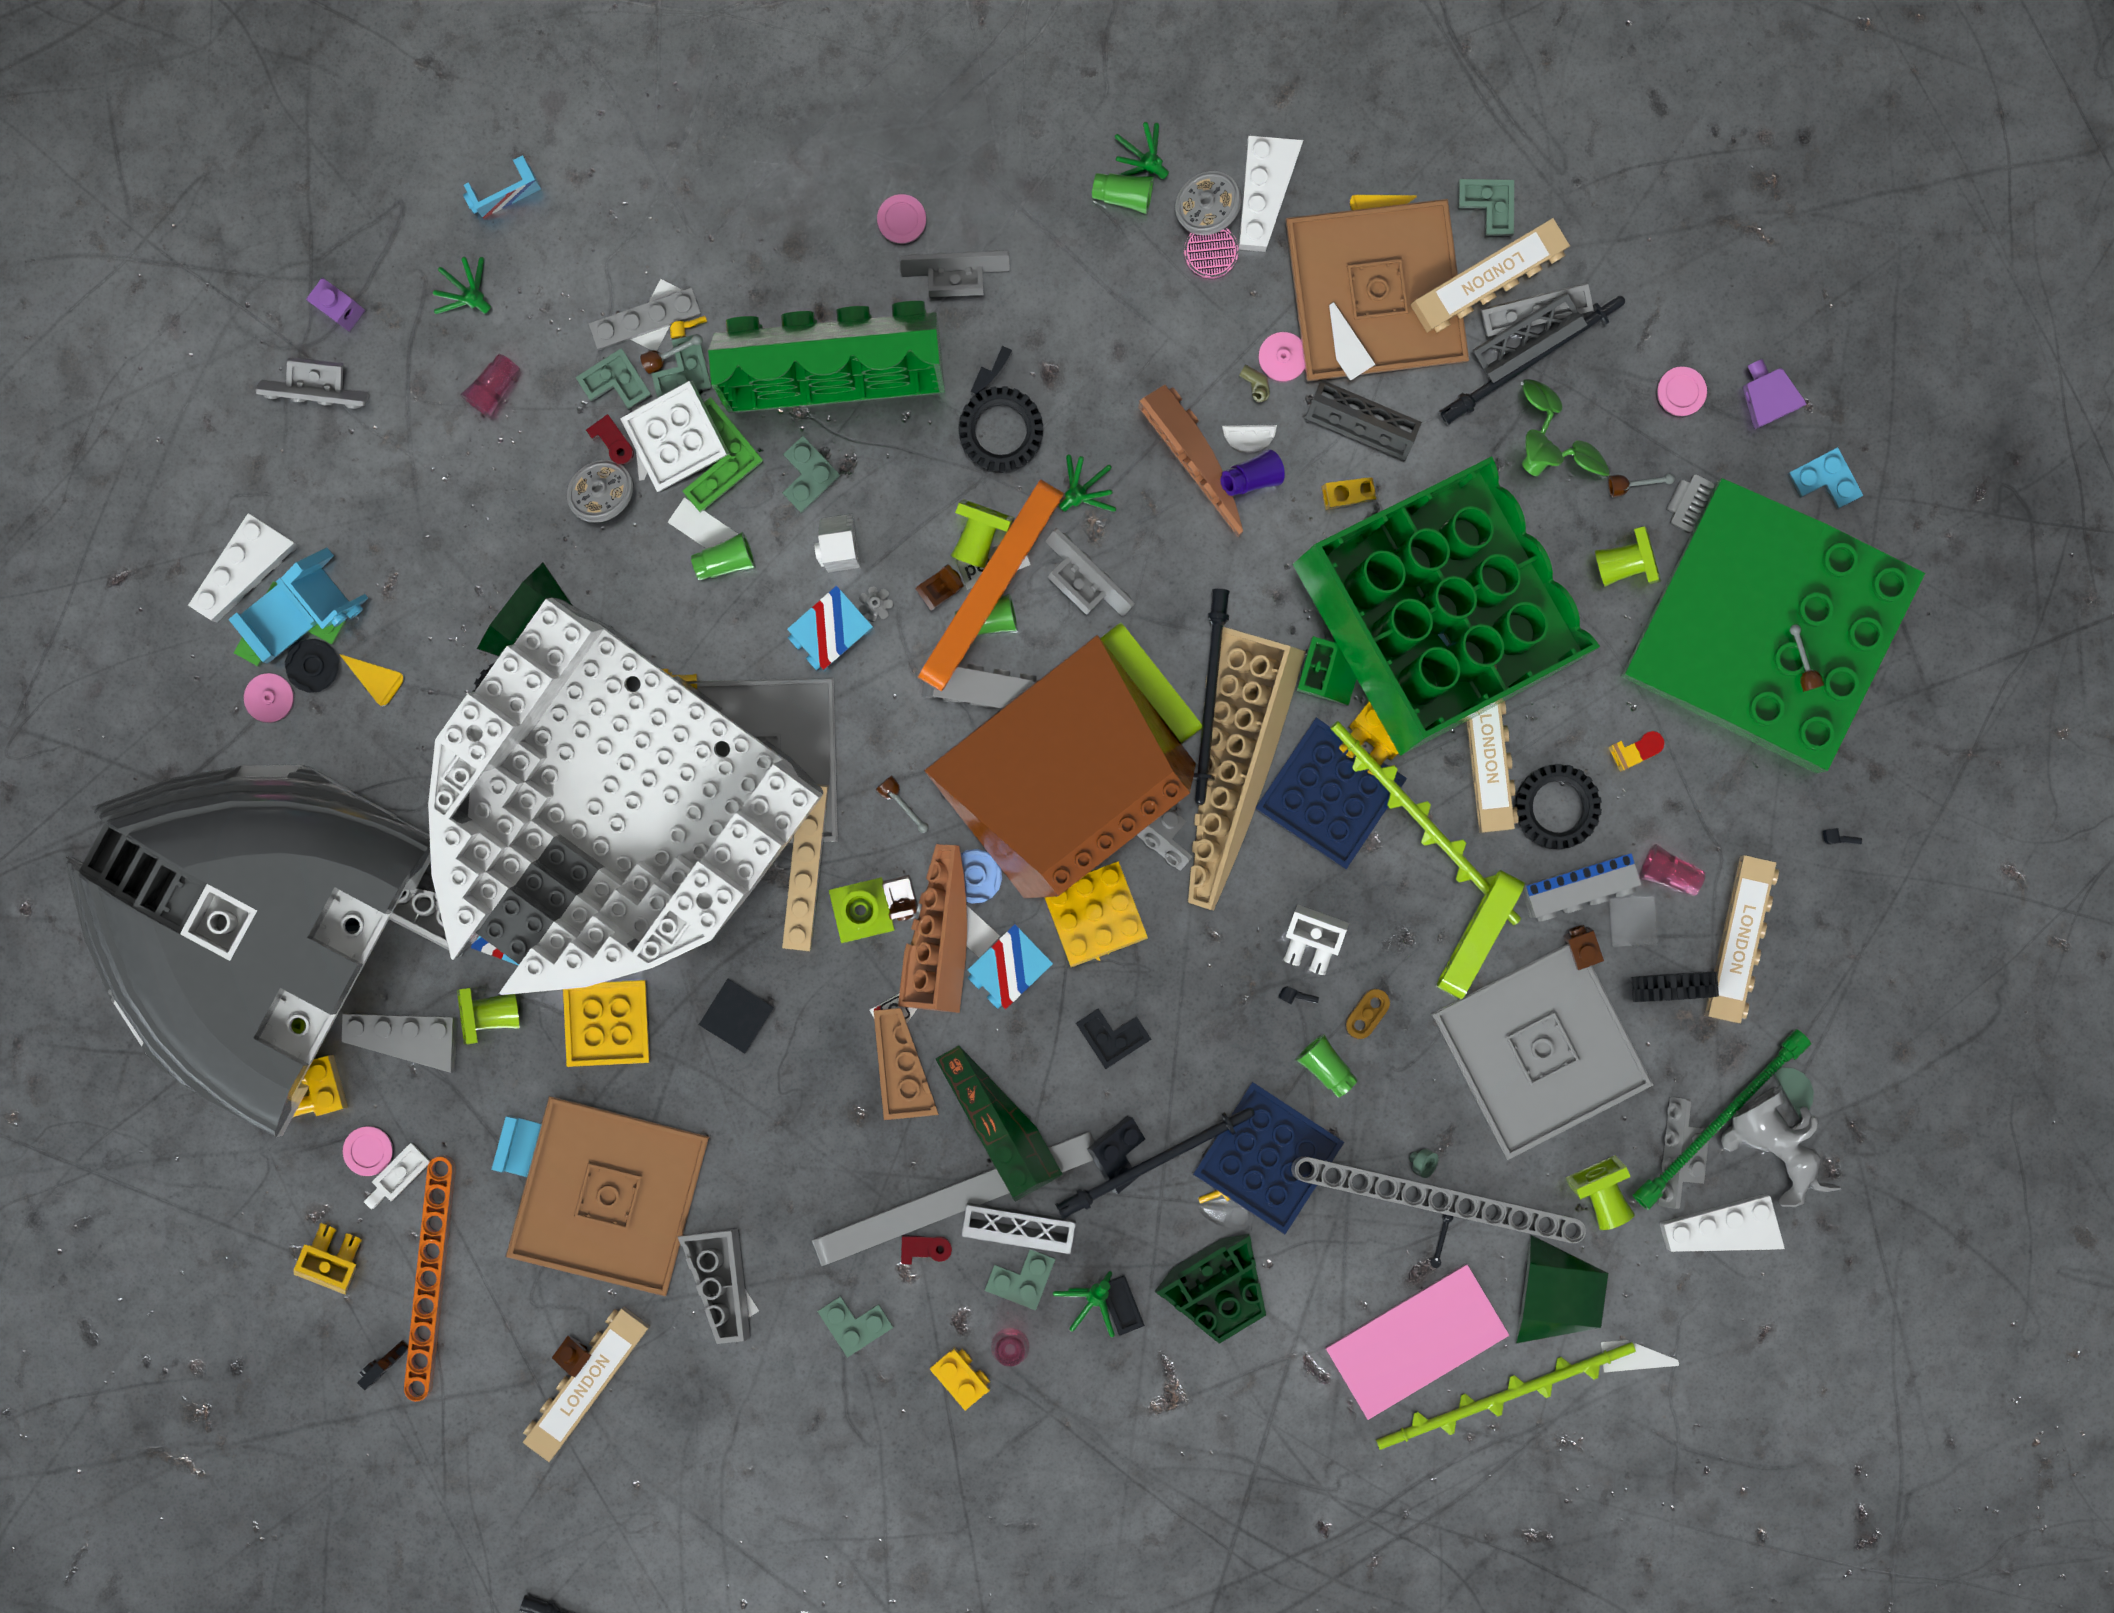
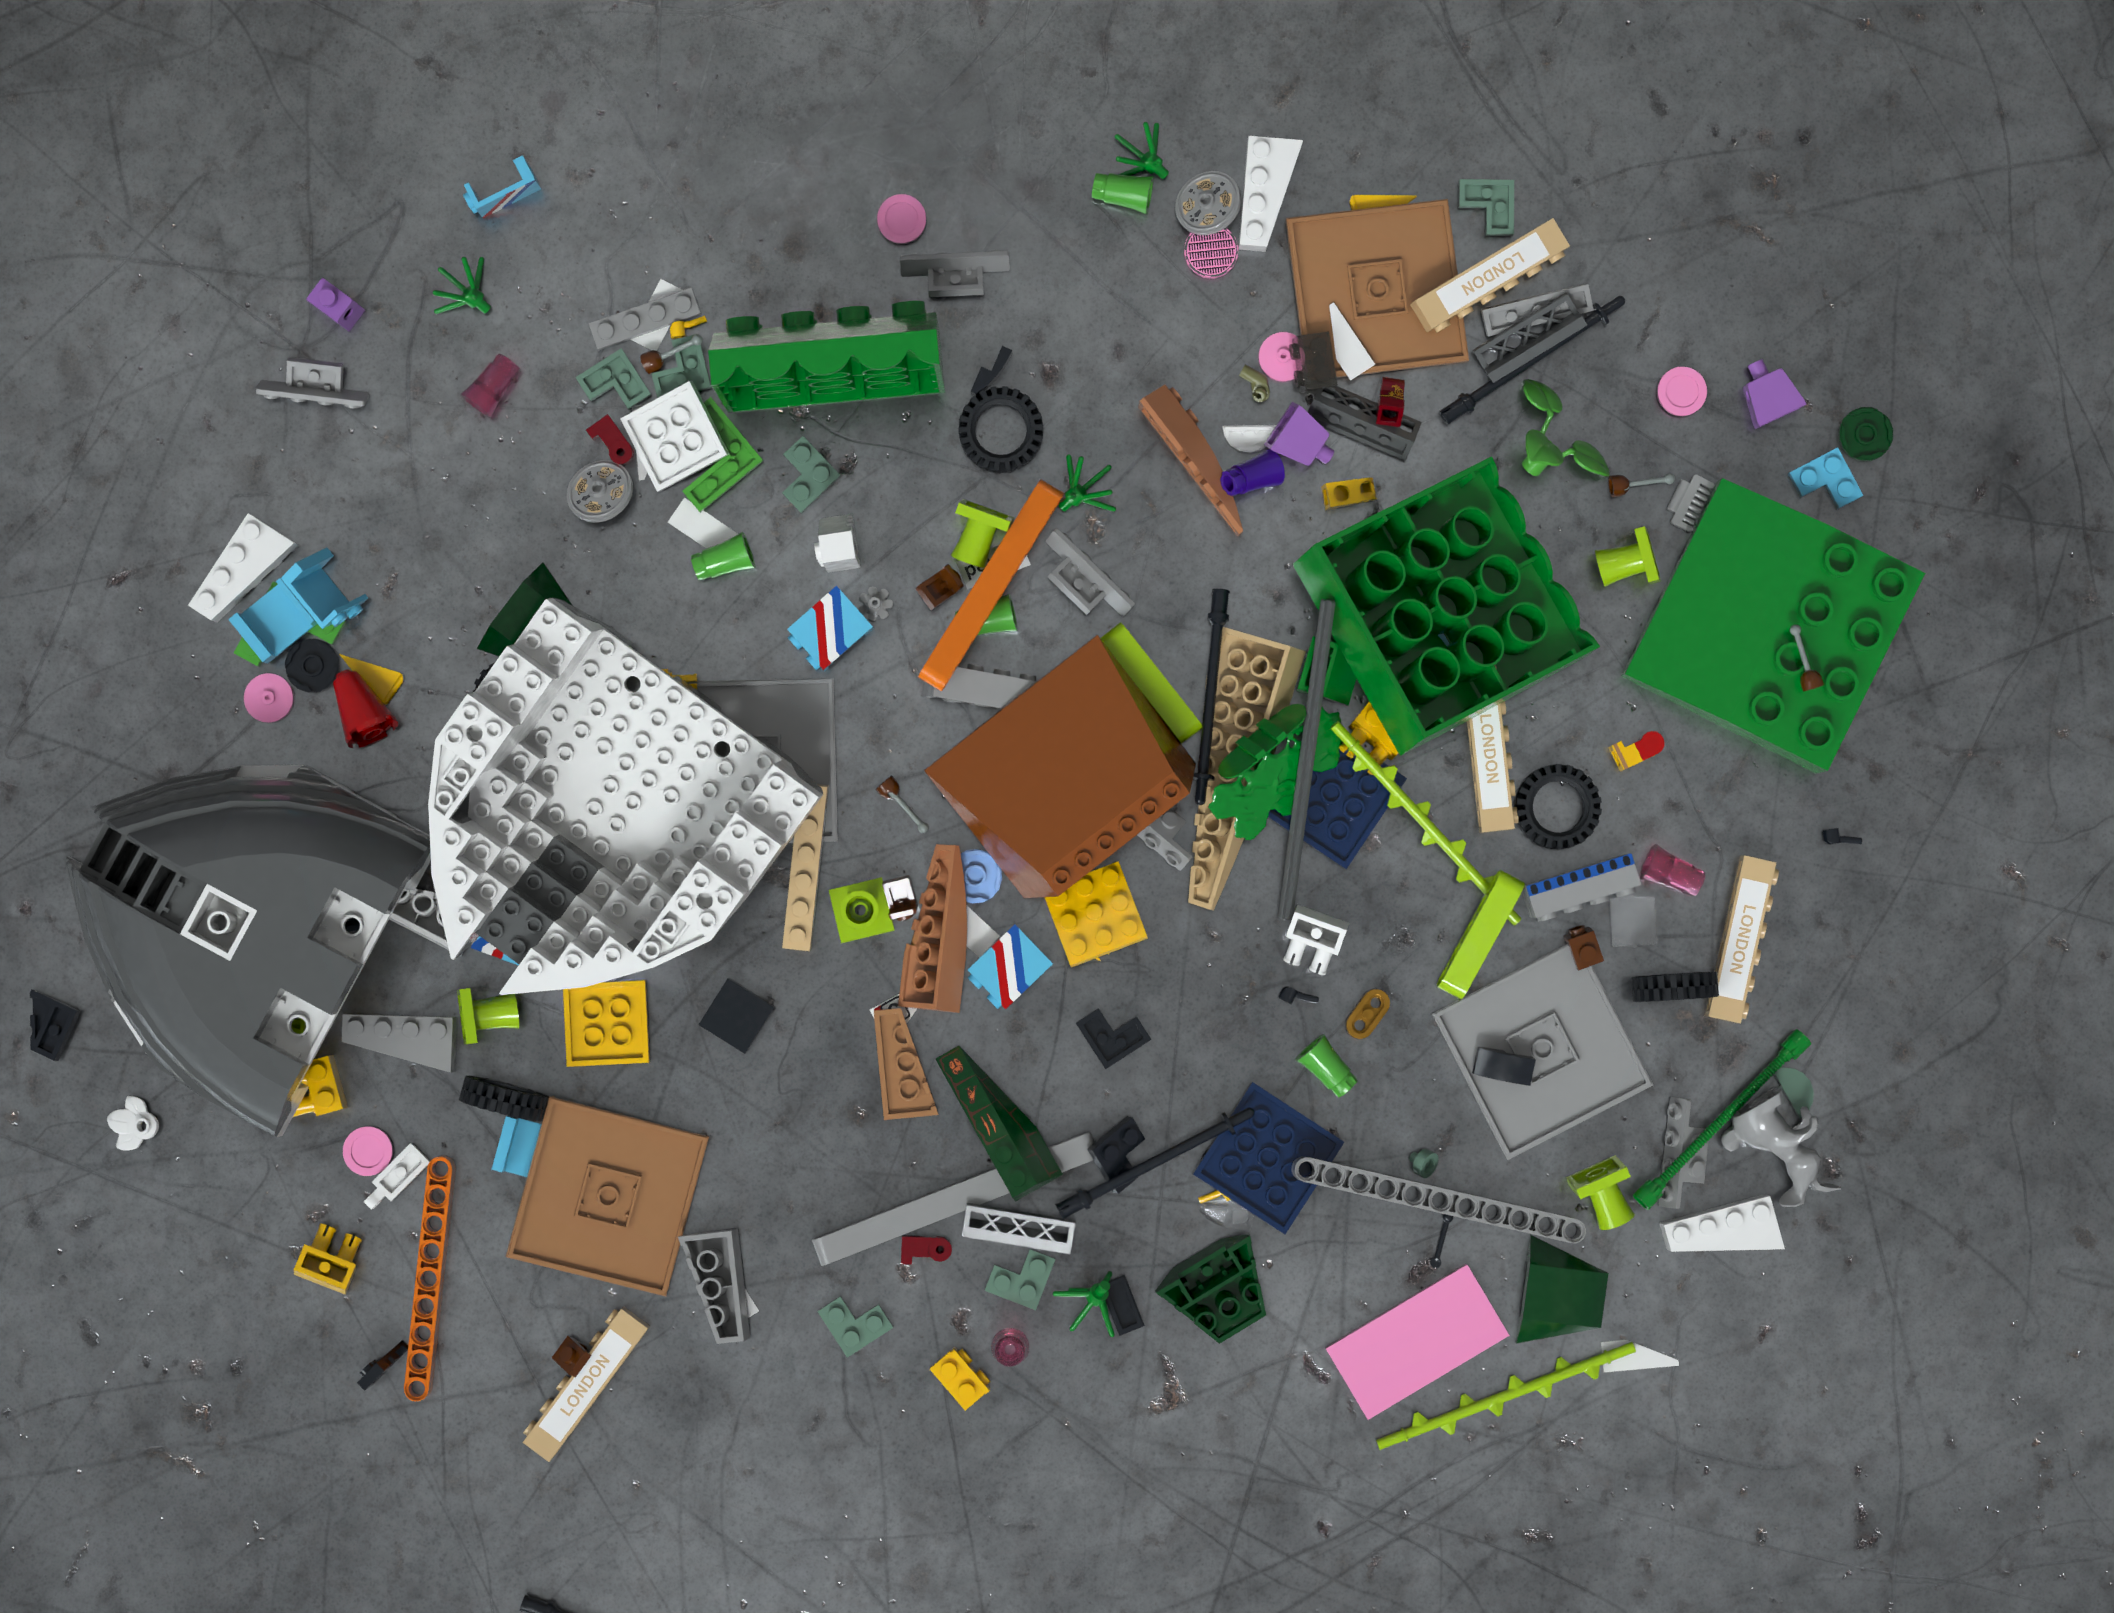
none -> black wing [30,989,81,1061]
none -> white plate [107,1096,159,1150]
none -> red cone [333,669,398,748]
none -> black tyre [459,1075,549,1122]
none -> green plant [1208,704,1342,840]
none -> medium lavender torso [1264,401,1334,466]
none -> dark grey axle [1278,598,1335,920]
none -> clear smoke bracket [1289,331,1338,393]
none -> dark red leg [1376,377,1405,427]
none -> black slope [1472,1047,1536,1086]
none -> dark green tile [1838,407,1893,462]

